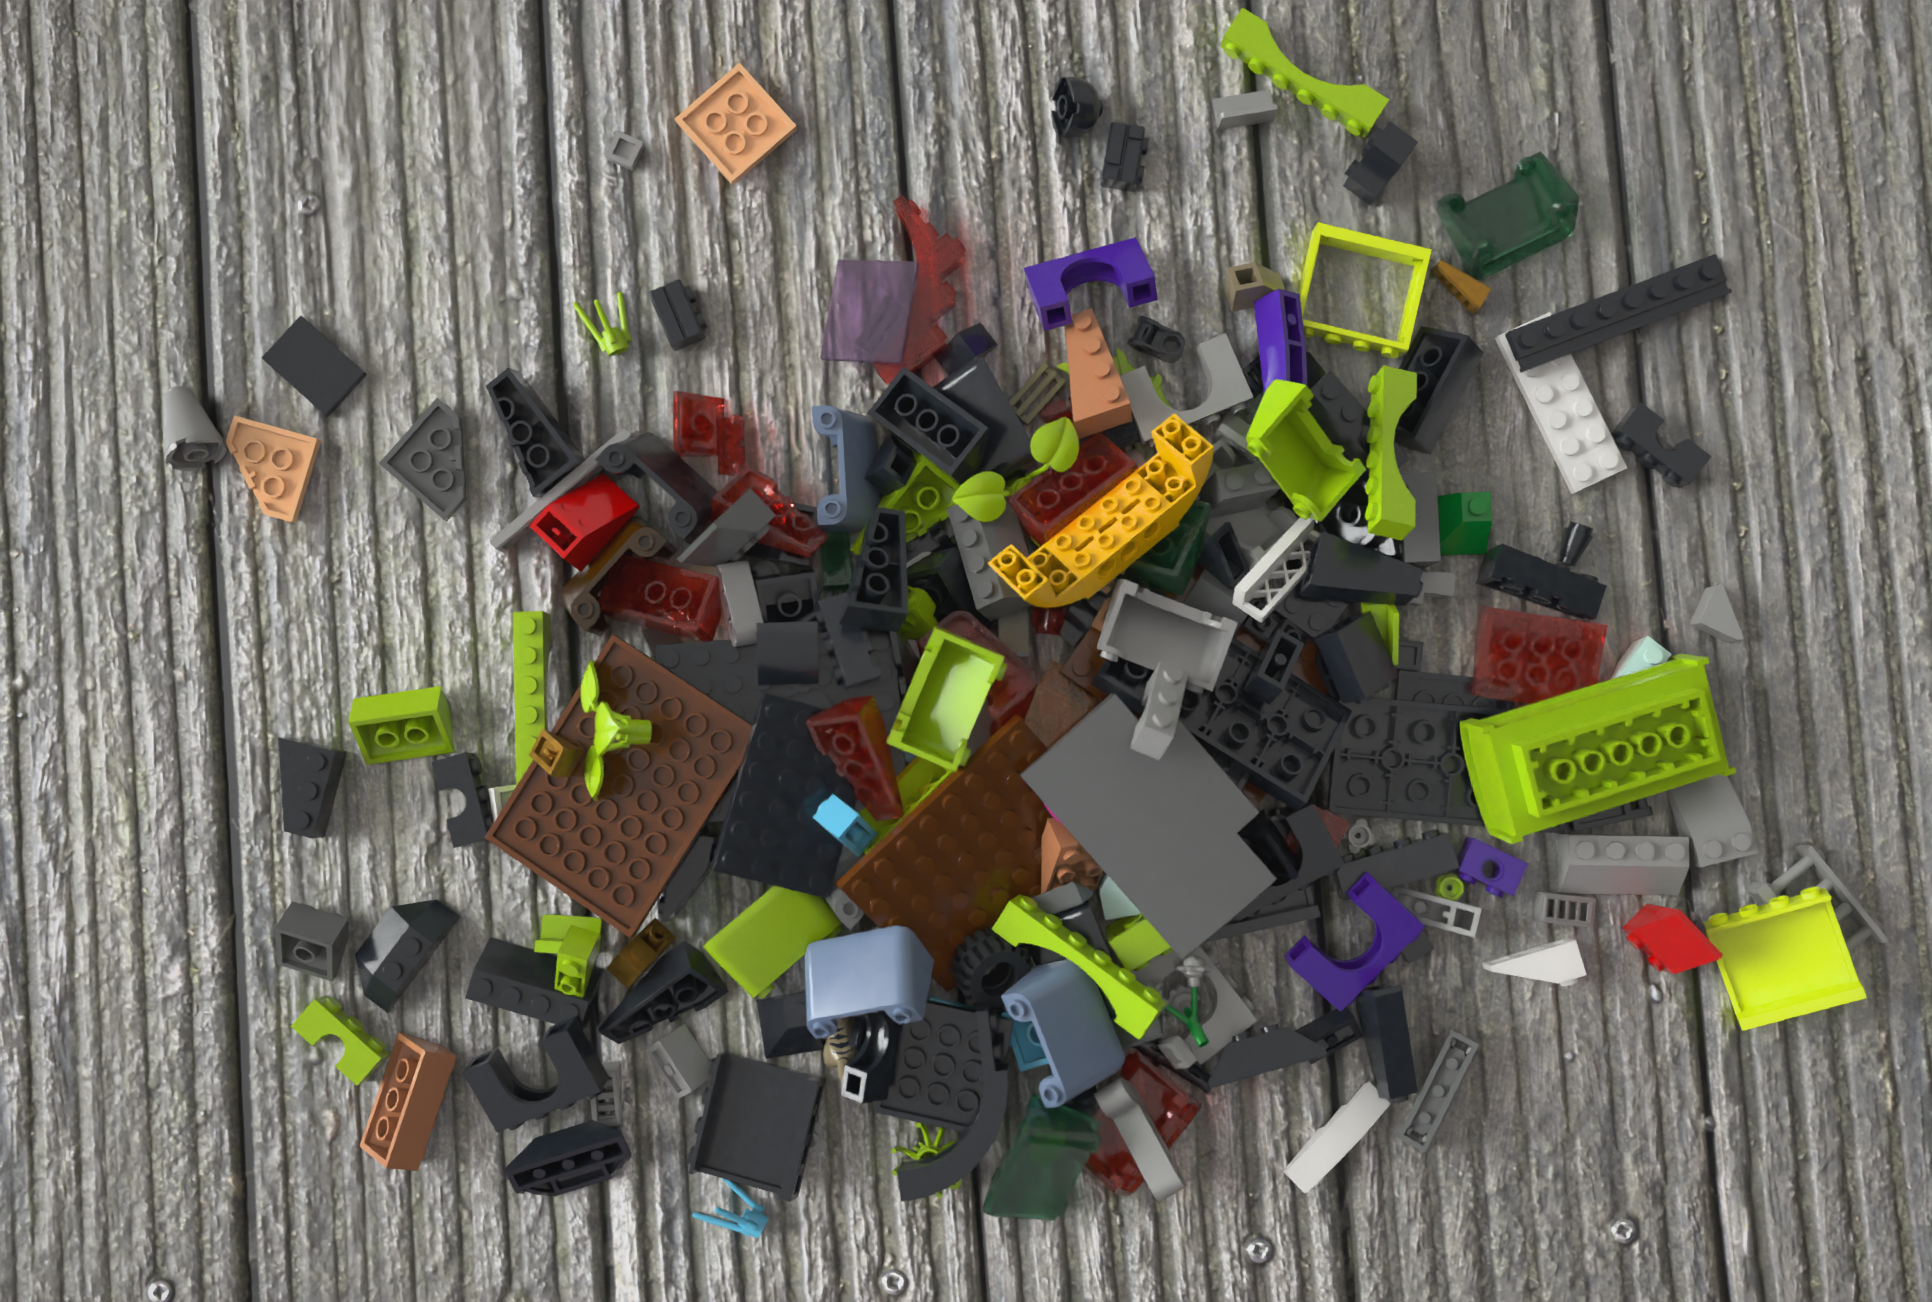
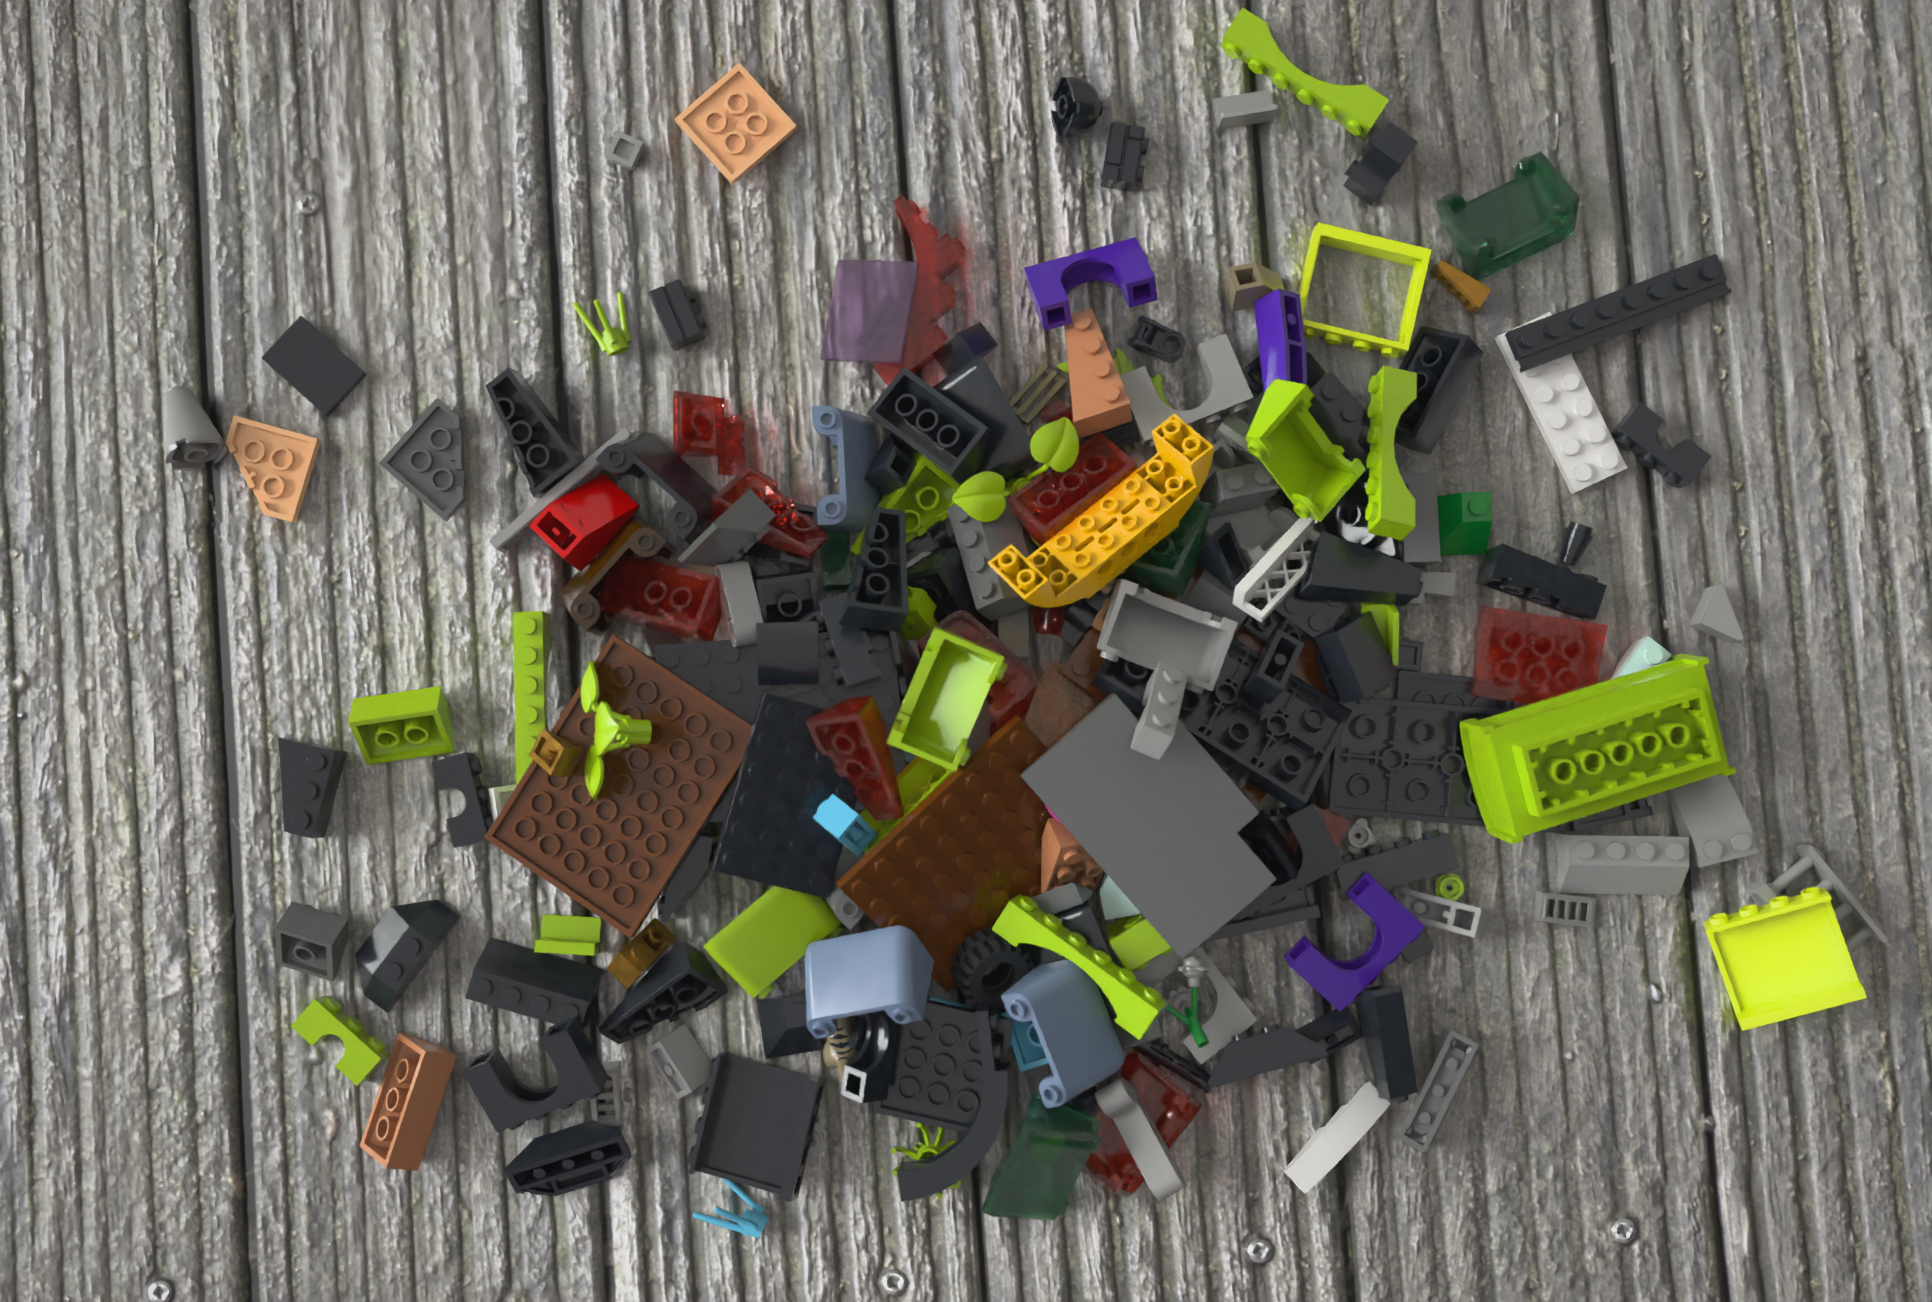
lime slope [554,925,600,998] -> none
light grey plate [1158,1036,1197,1069] -> none
dark purple brick [1454,837,1528,898] -> none
white slope [1482,938,1587,986] -> none
red slope [1622,904,1723,974] -> none

